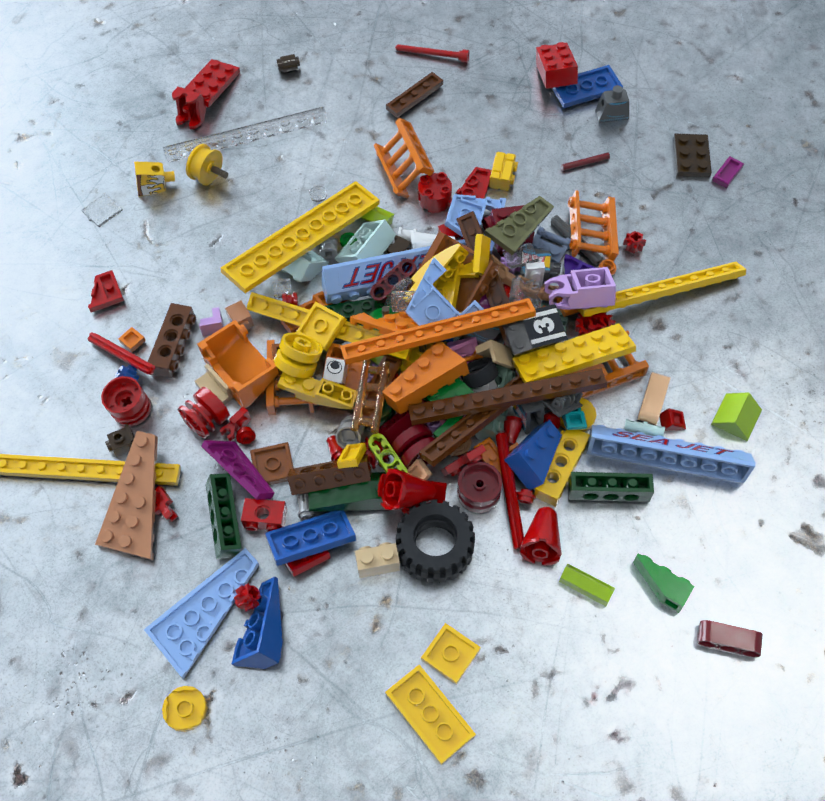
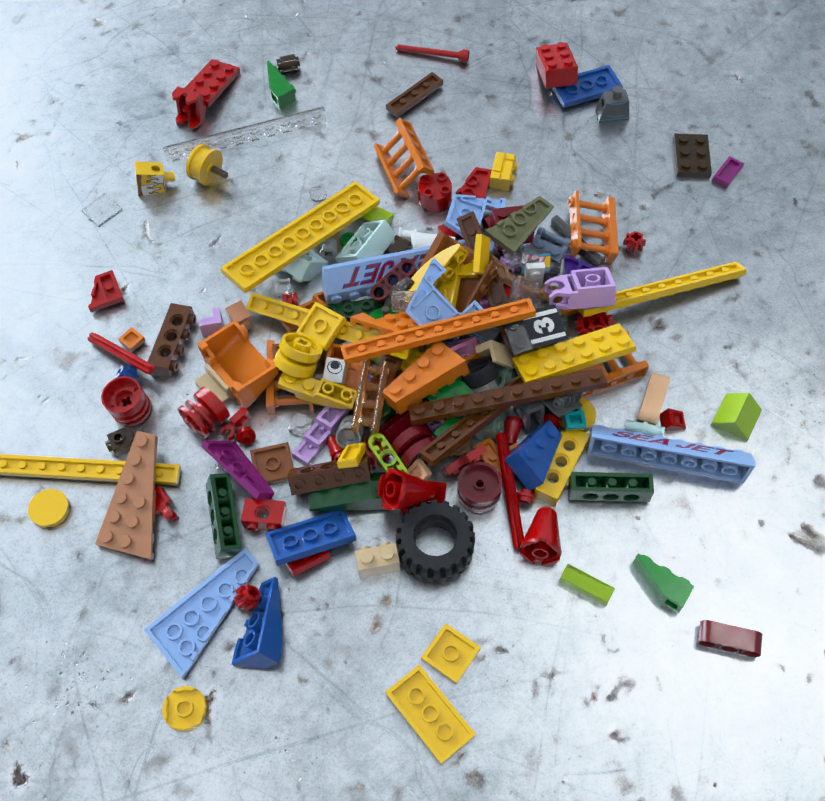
light grey pin [297,494,314,521] -> none
dark red bar [561,152,610,171] -> none
orange plate [598,259,616,276] -> none
none -> yellow tile [28,489,70,528]
none -> green slope [267,61,296,109]
none -> clear plate [288,412,314,436]
none -> lavender slope [292,406,351,466]

